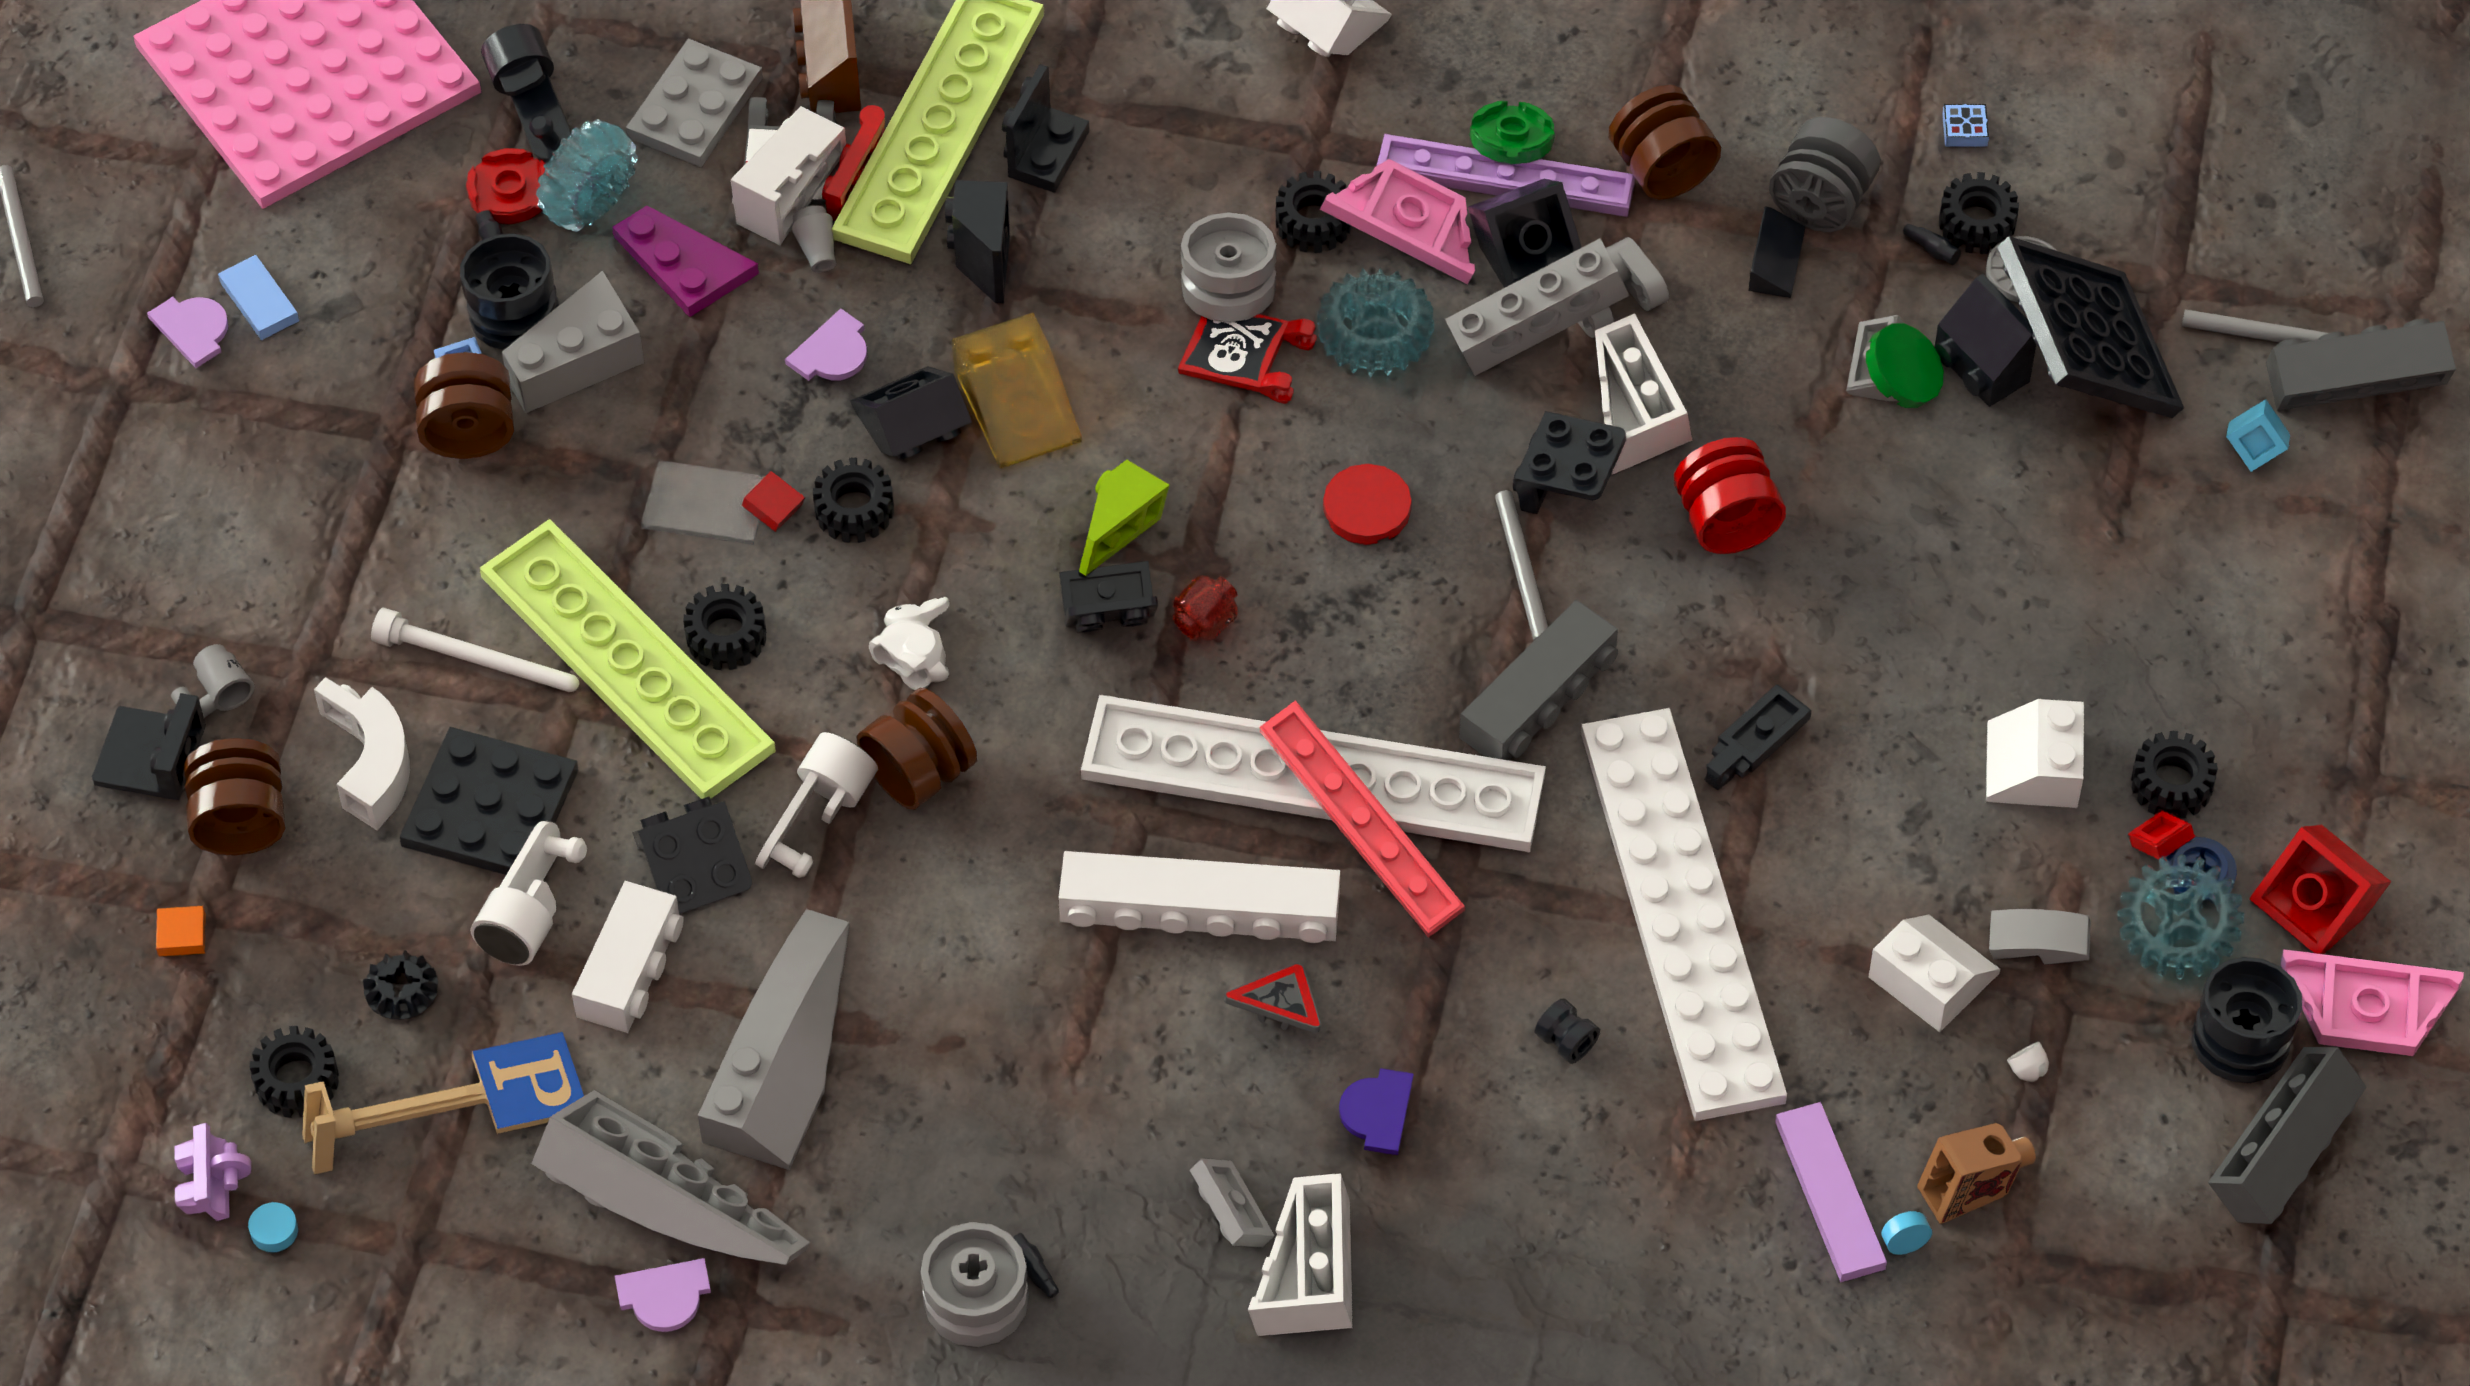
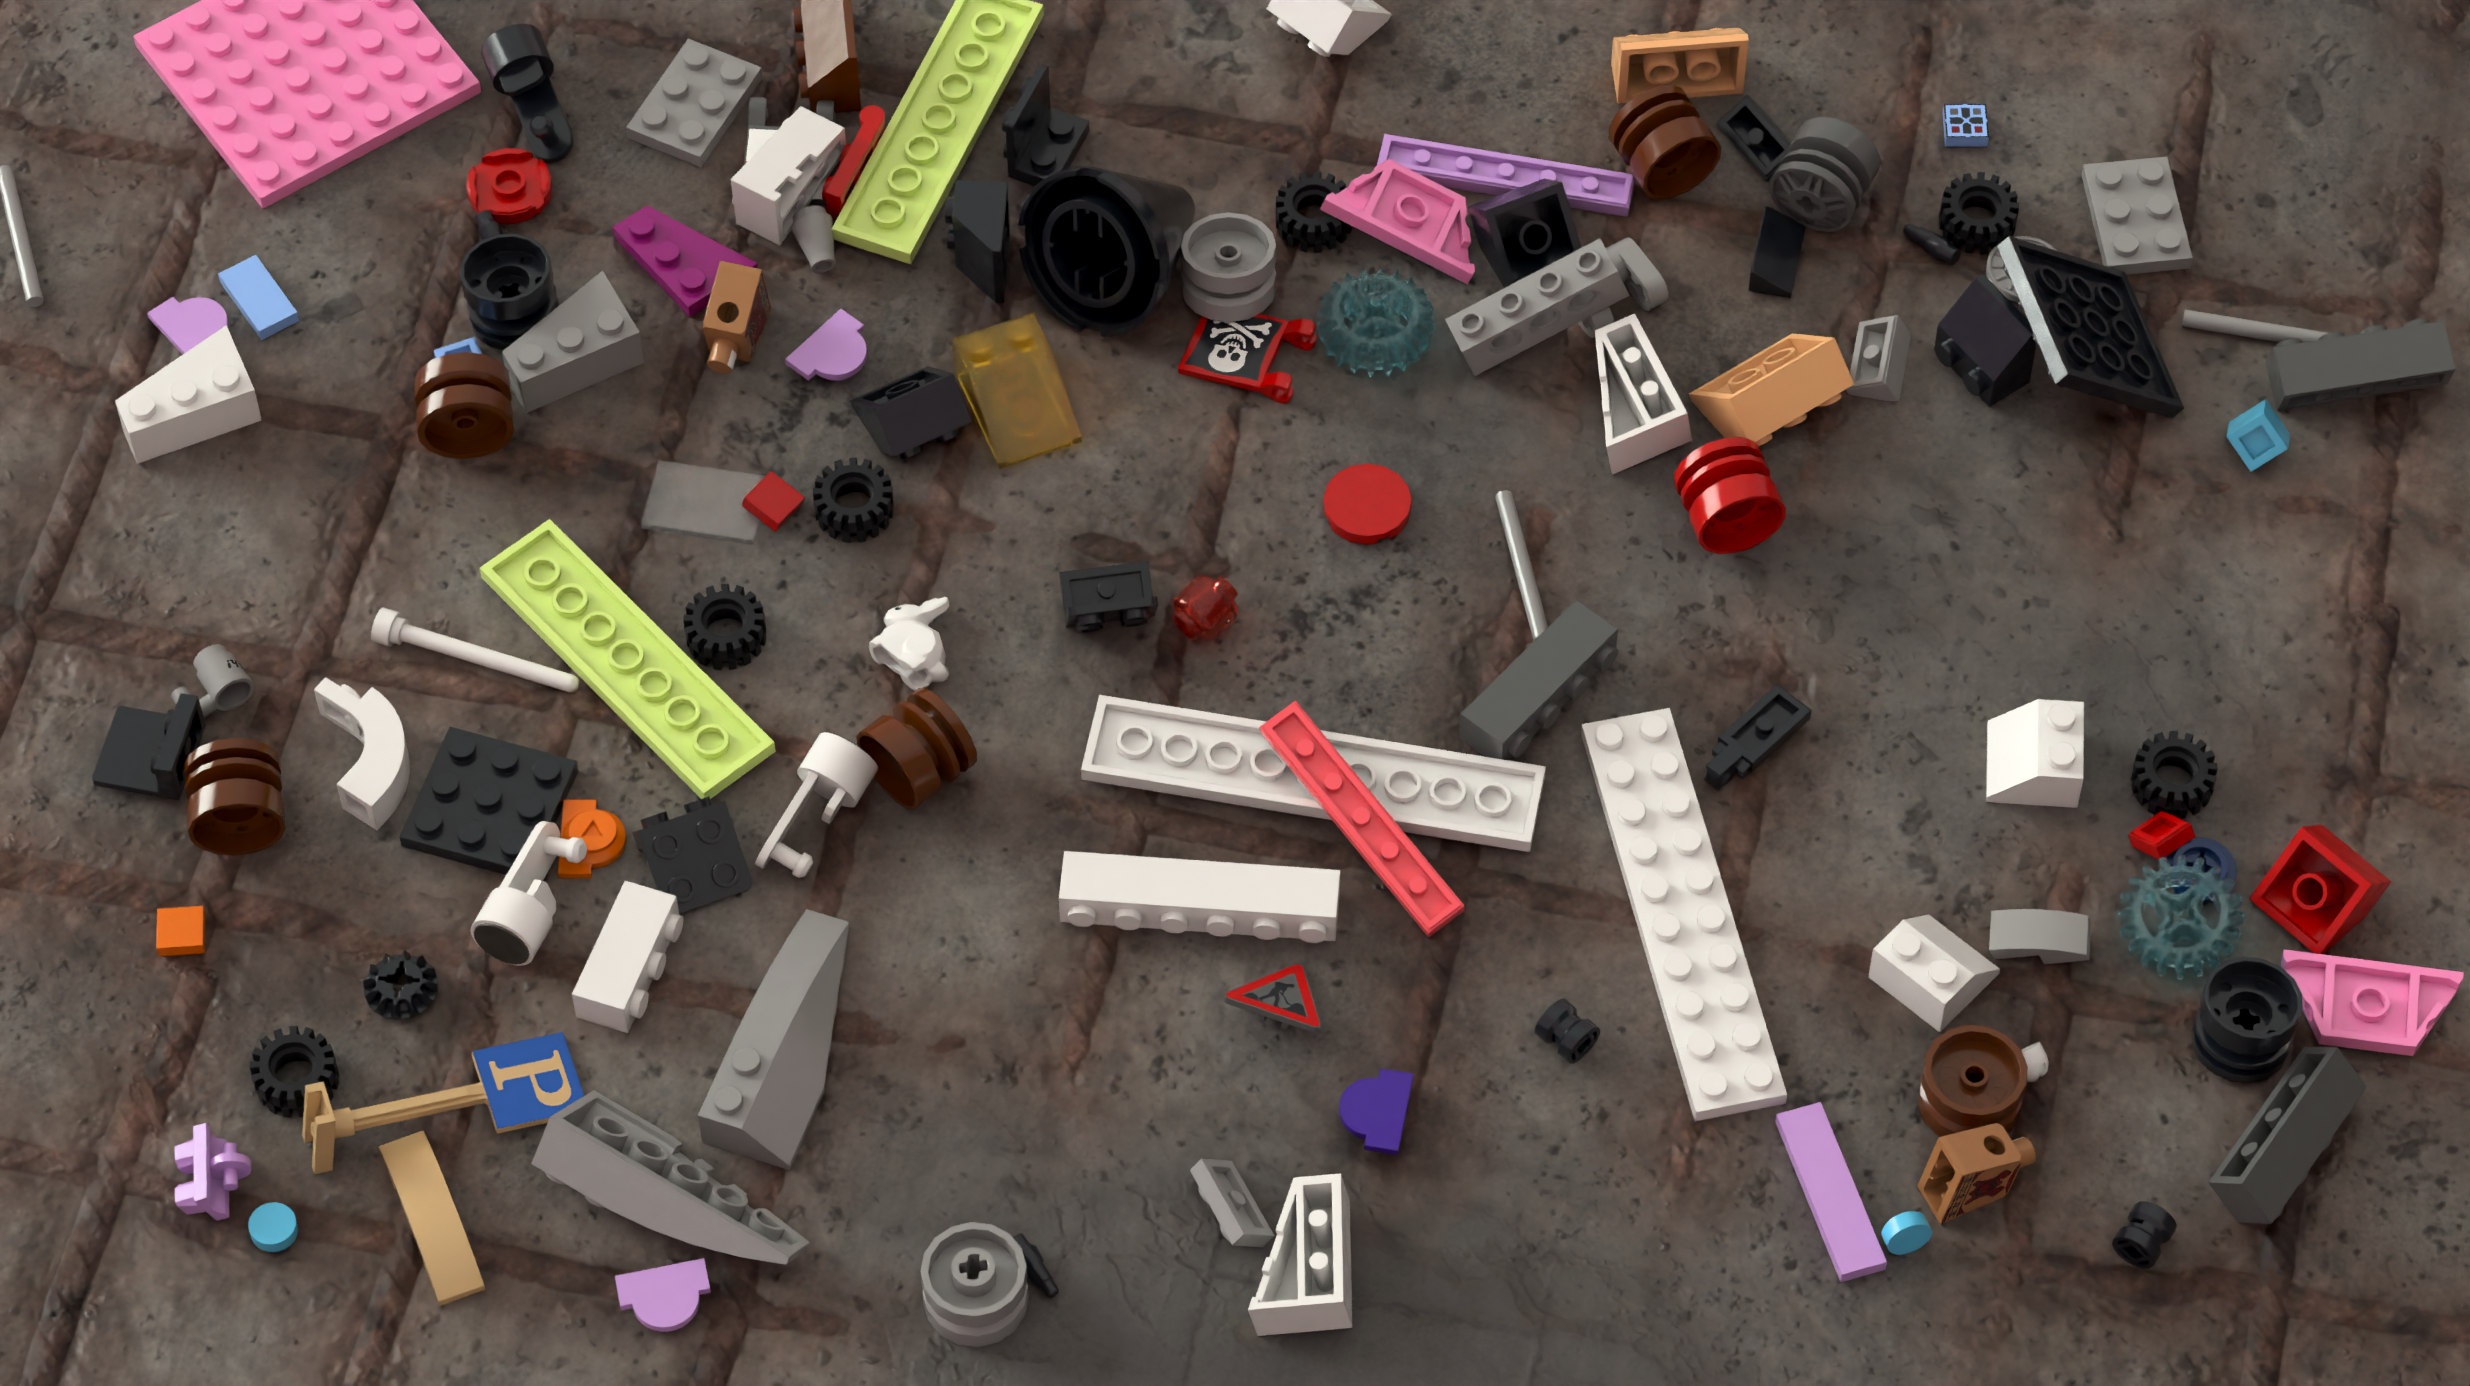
clear light blue gear [536,119,638,232] -> none
lime slope [1079,460,1169,576] -> none
green tile [1469,101,1555,164] -> none
black bracket [1513,411,1626,514] -> none
green tile [1866,323,1944,408] -> none
none -> white wedge [115,325,262,464]
none -> tan slope [378,1131,485,1306]
none -> orange piece [558,800,627,878]
none -> medium nougat torso [703,261,772,374]
none -> black cone [1018,166,1195,337]
none -> light nougat slope [1611,28,1749,103]
none -> light nougat slope [1689,333,1854,446]
none -> black slope [1716,94,1792,181]
none -> reddish brown wheel [1918,1024,2028,1137]
none -> light grey plate [2081,156,2193,275]
none -> black wheel [2112,1201,2177,1269]

